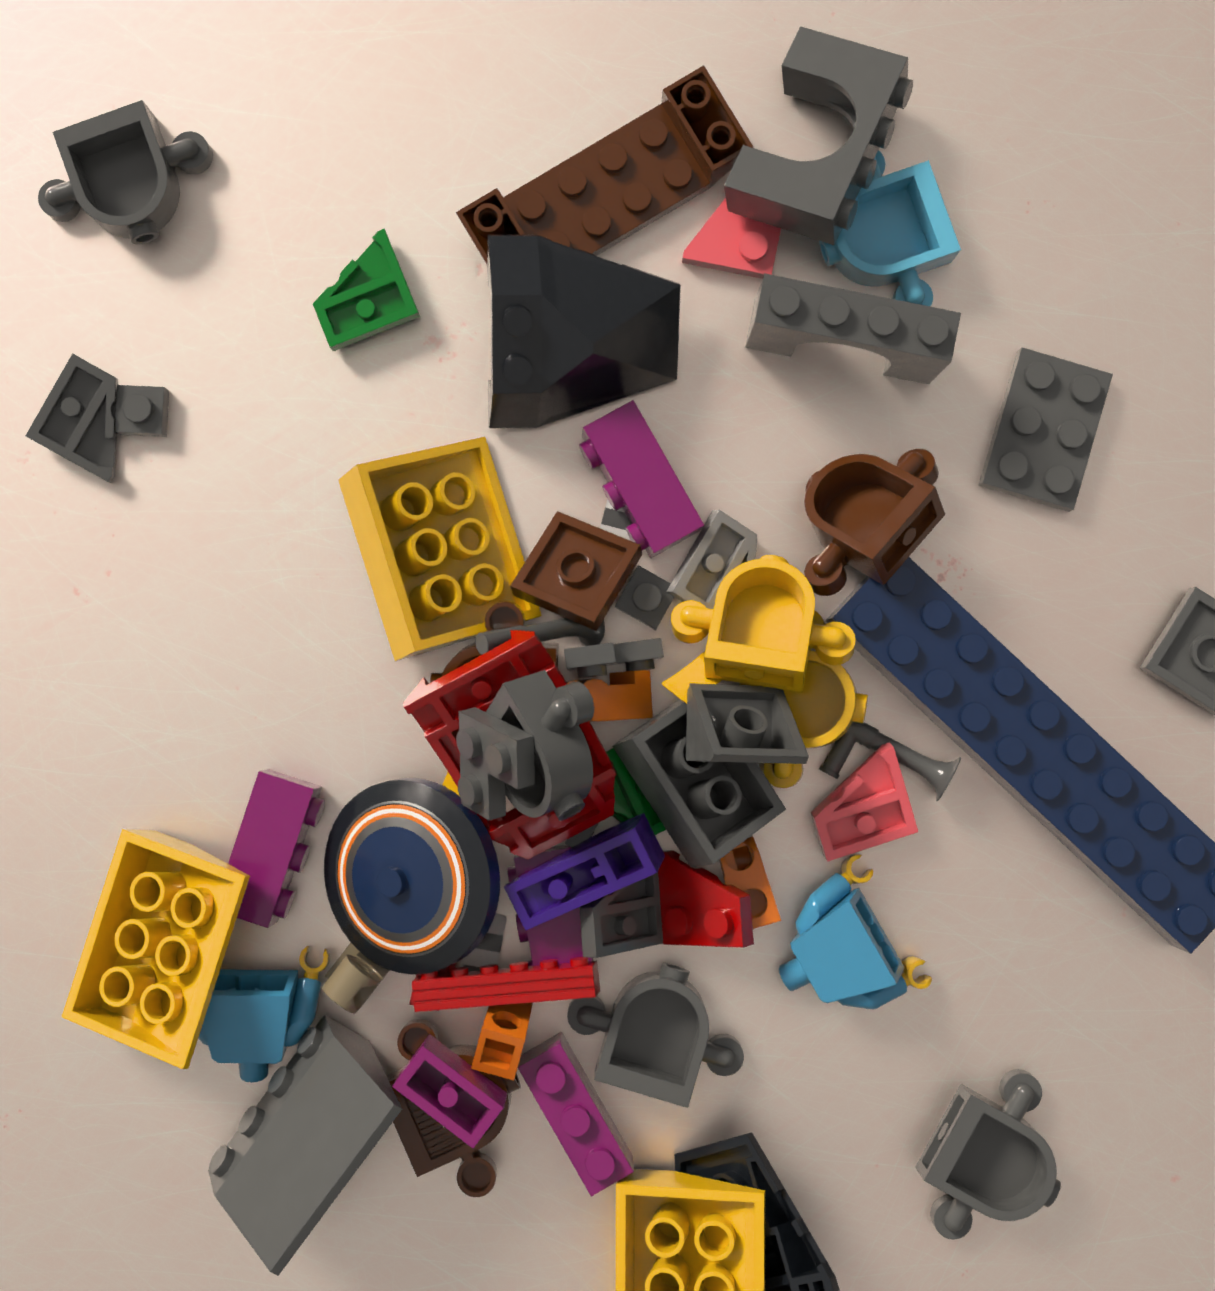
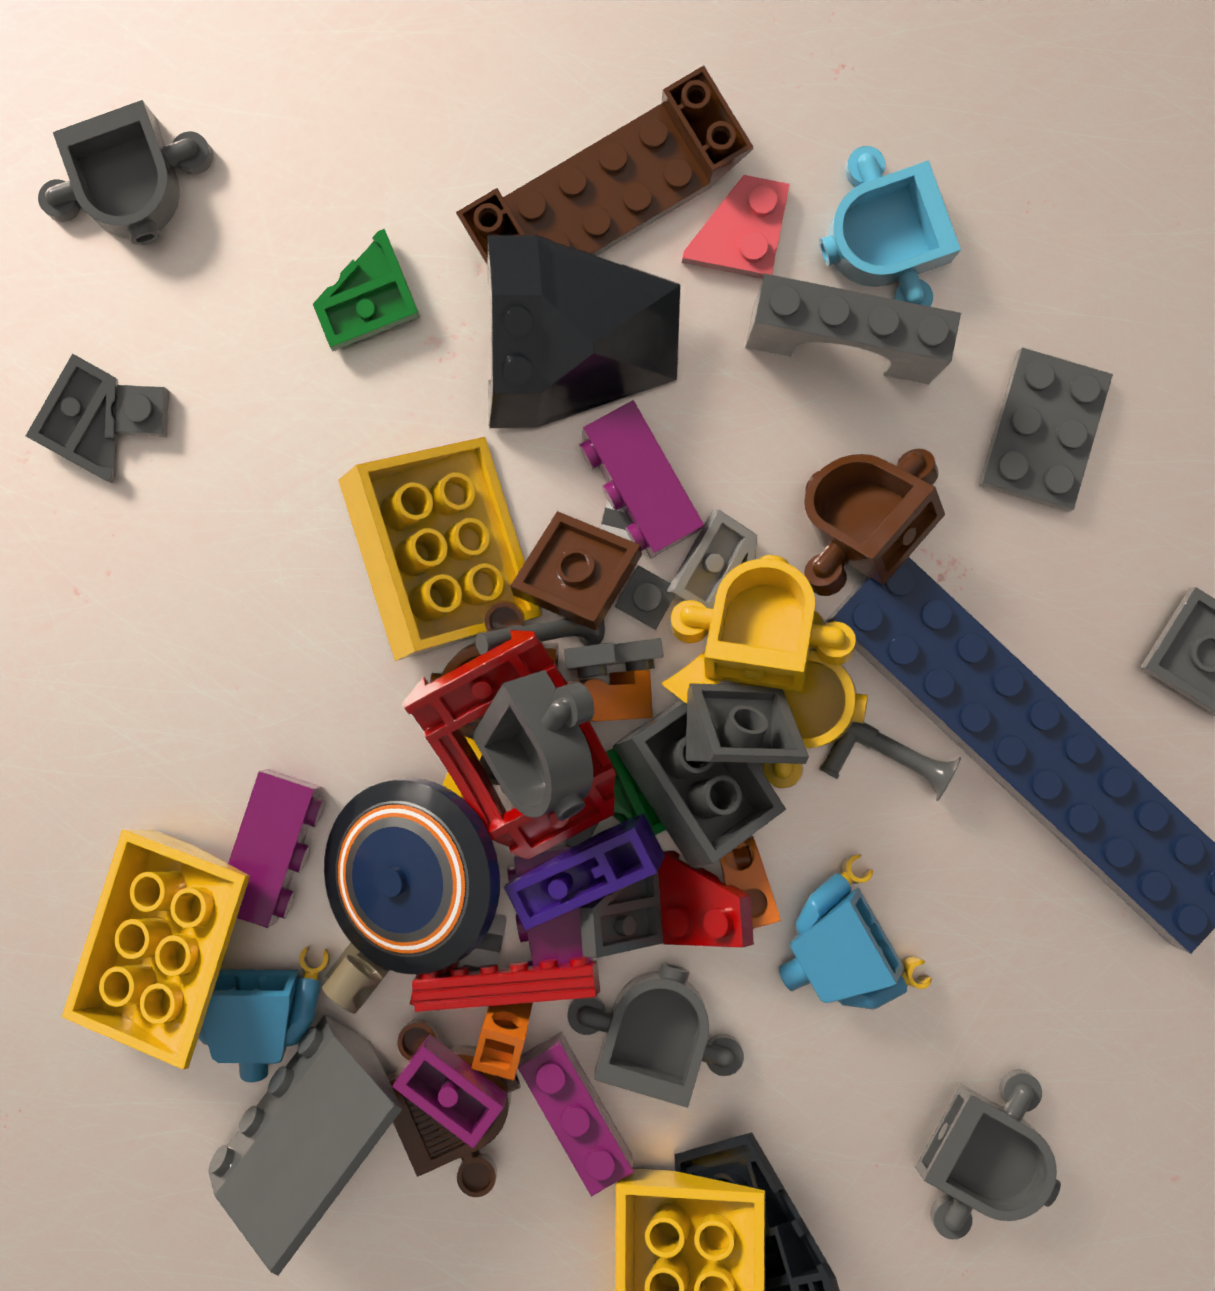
dark grey plate [456,707,535,820] -> none
dark grey arch [724,26,913,245] -> none
coral wing [811,742,918,862] -> none

